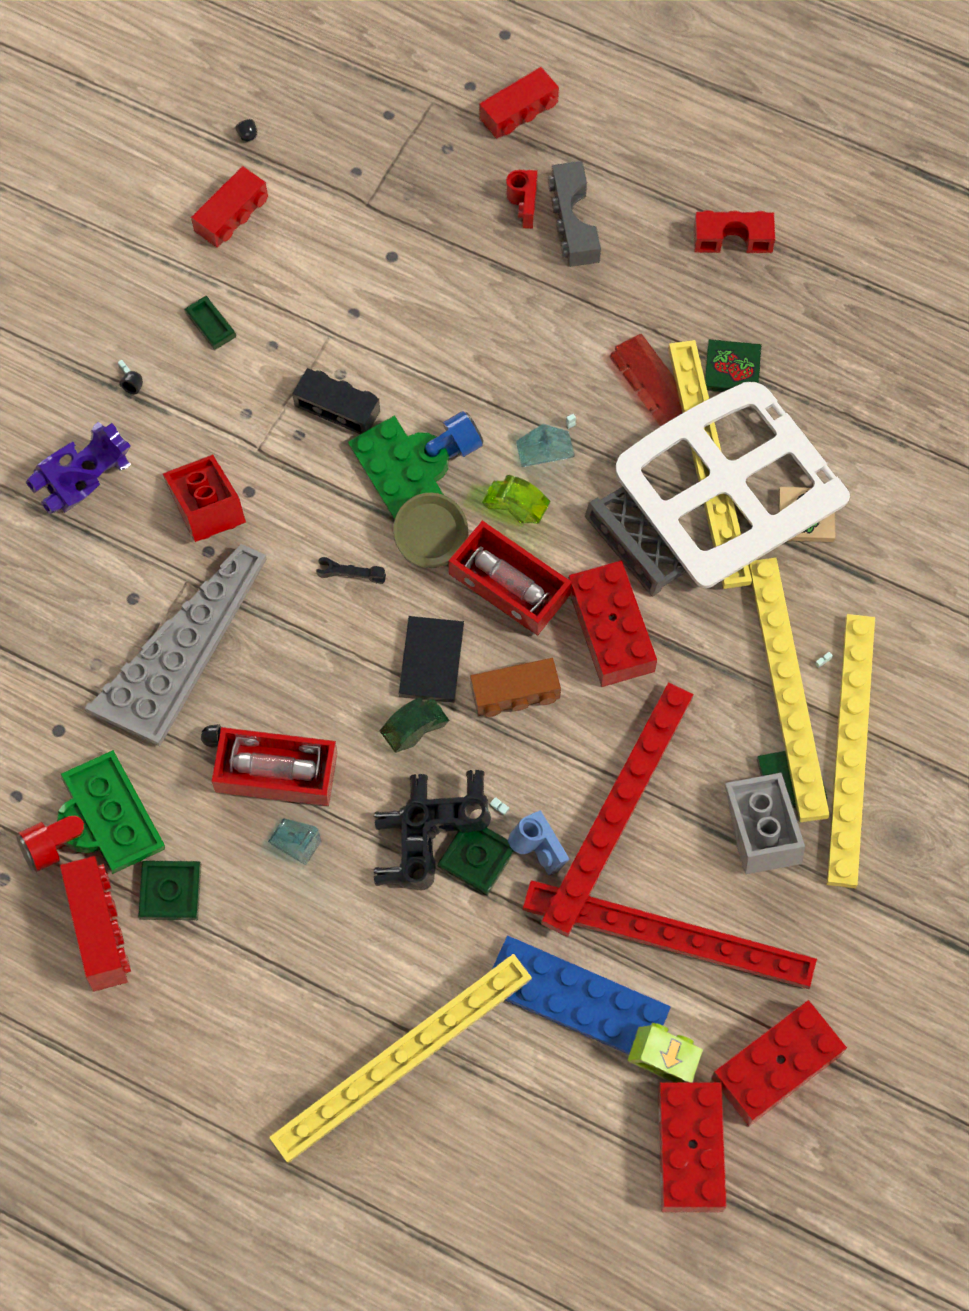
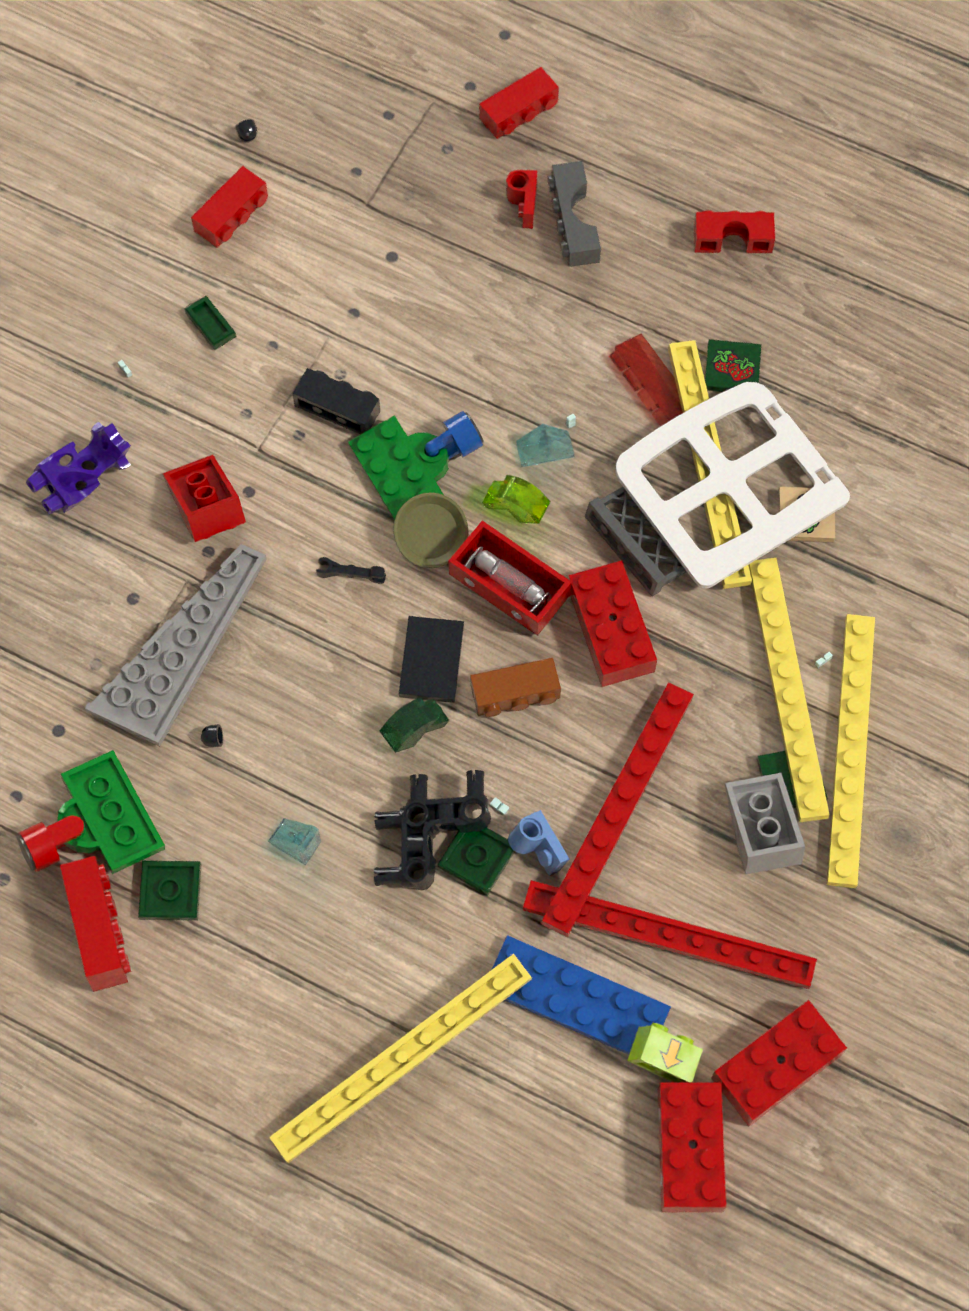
black hinge [119,371,143,395] -> none
red piece [211,727,338,806] -> none

